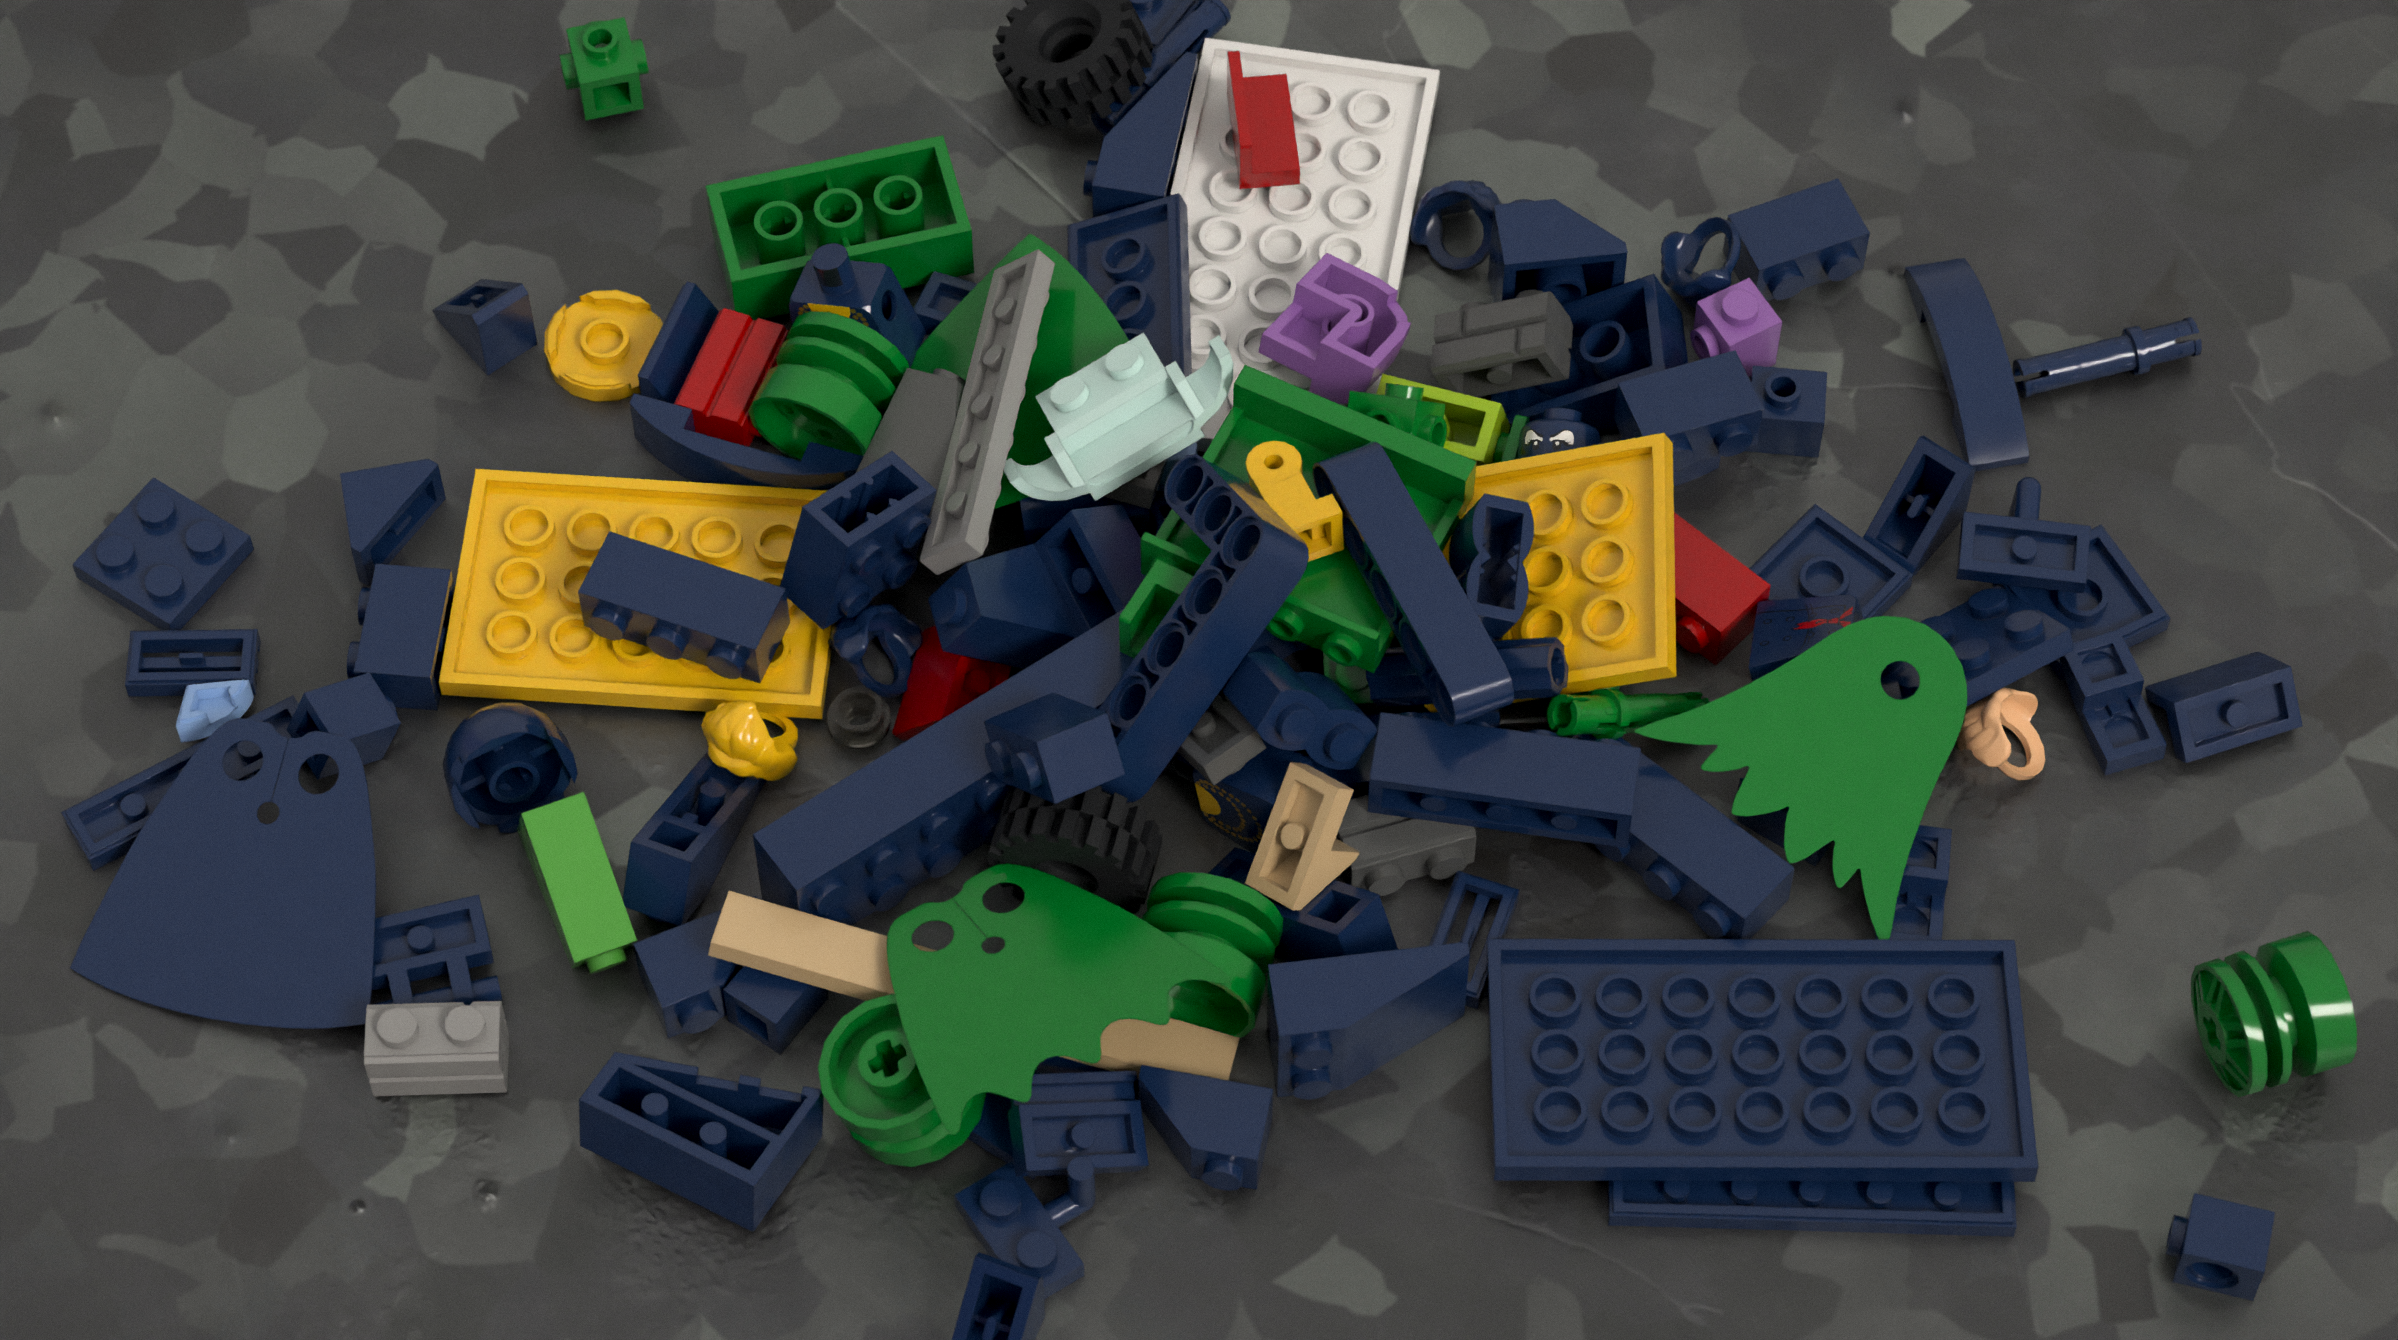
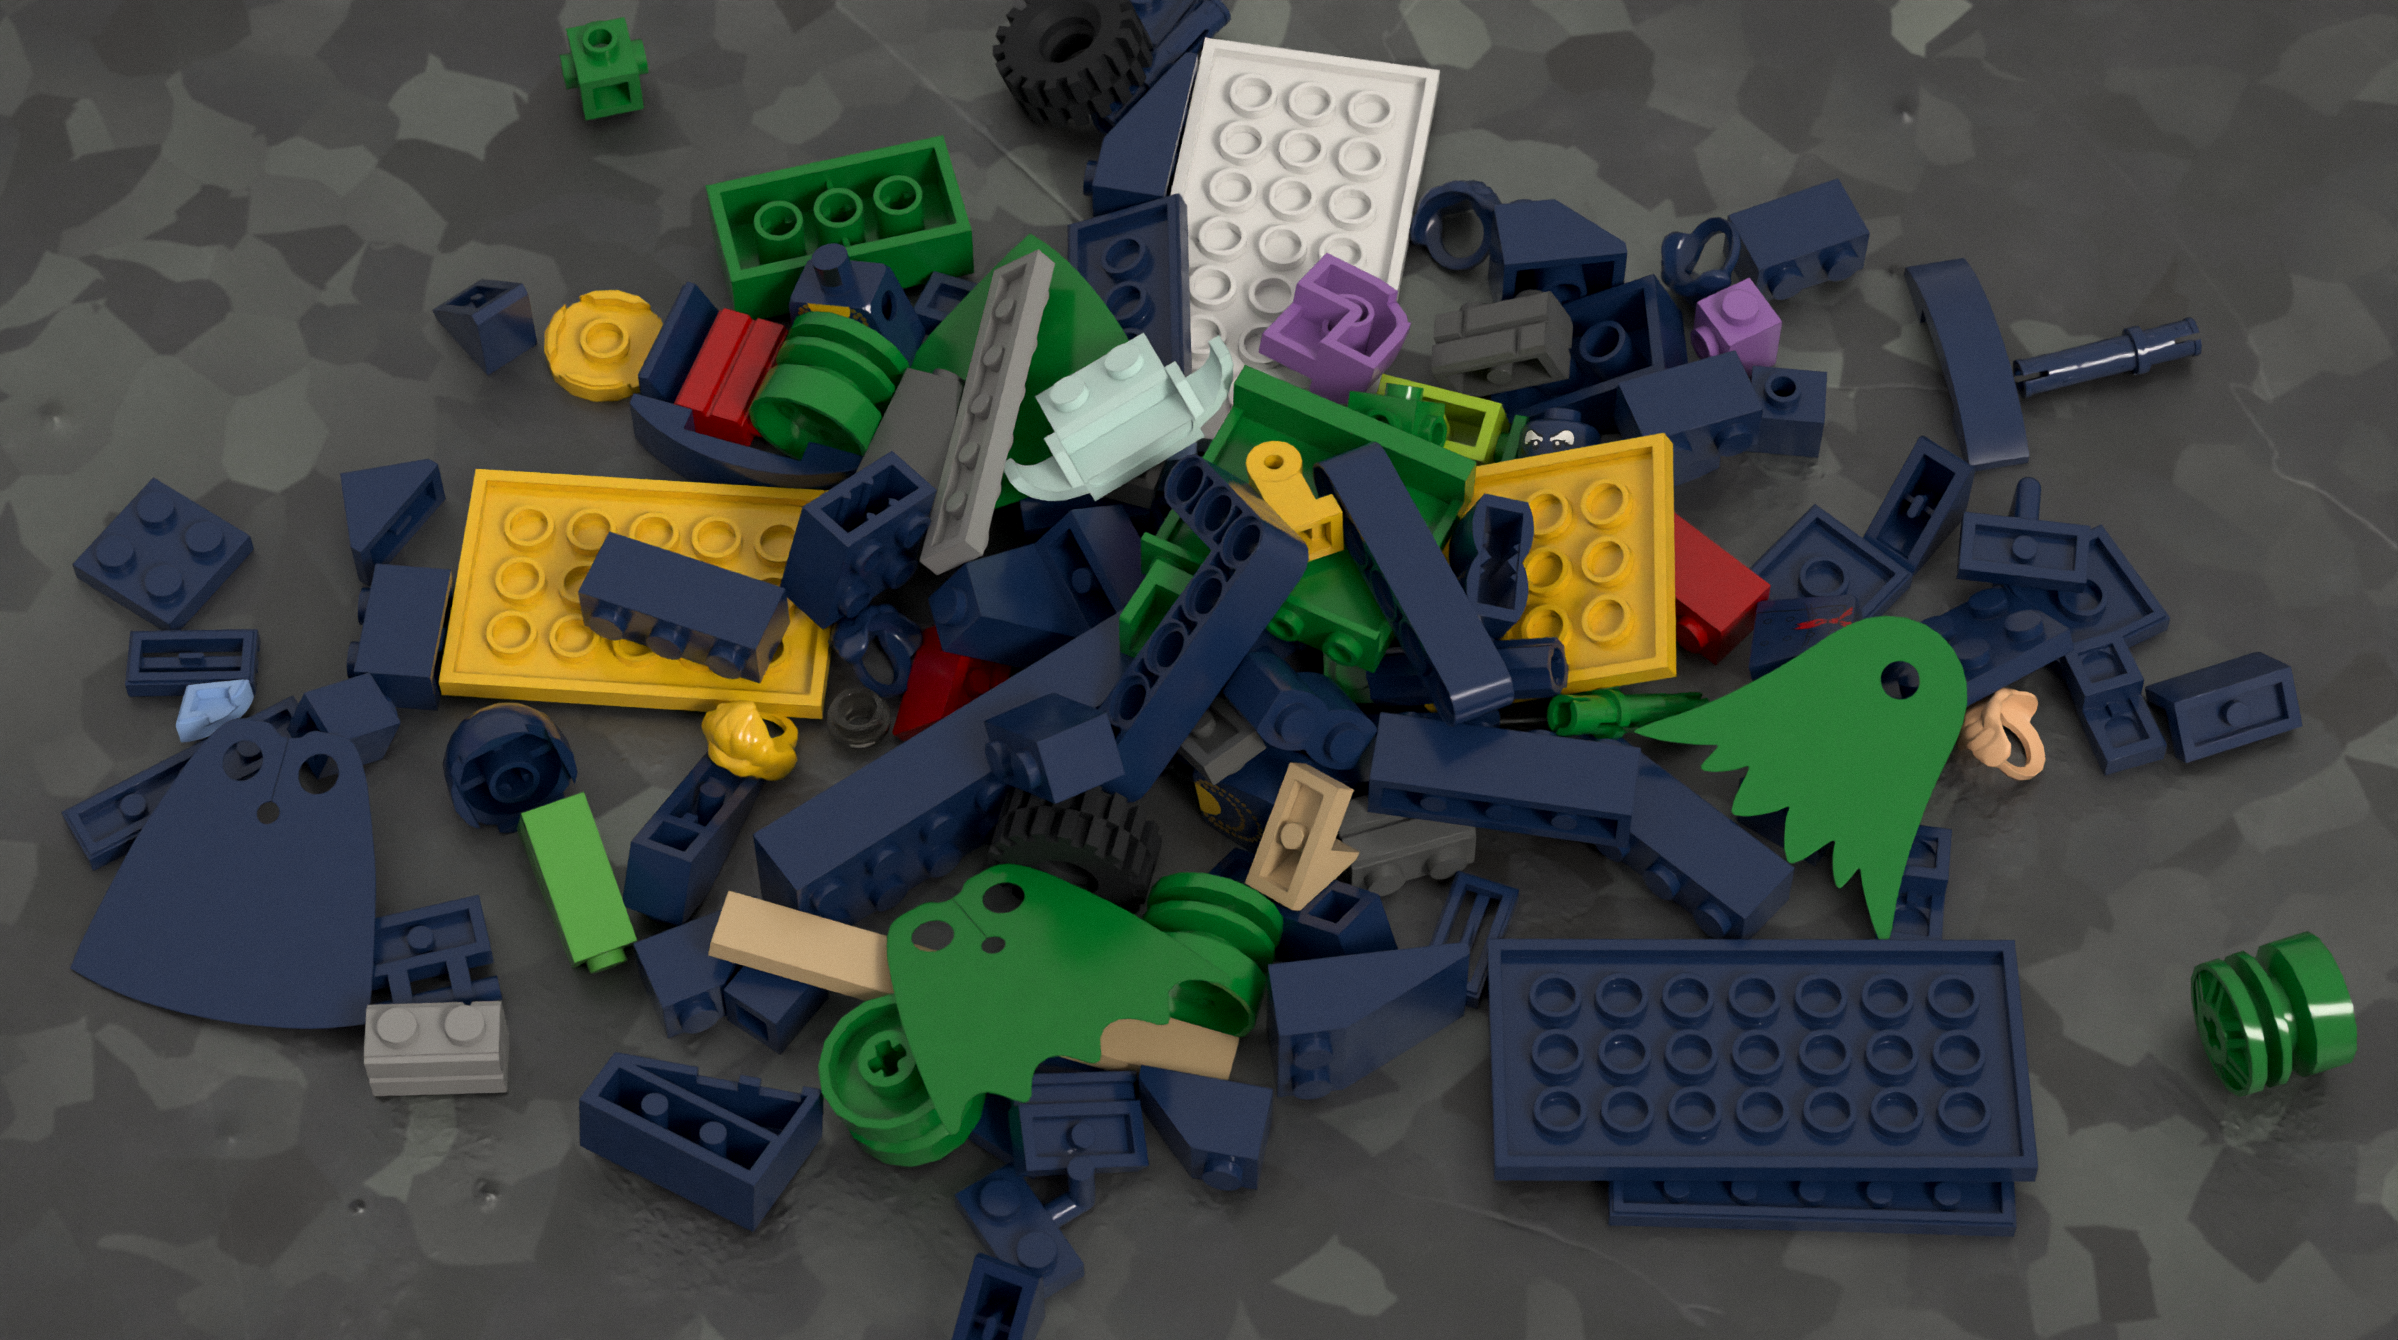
red panel [1227,50,1300,189] -> none
dark blue brick [2165,1193,2275,1301] -> none

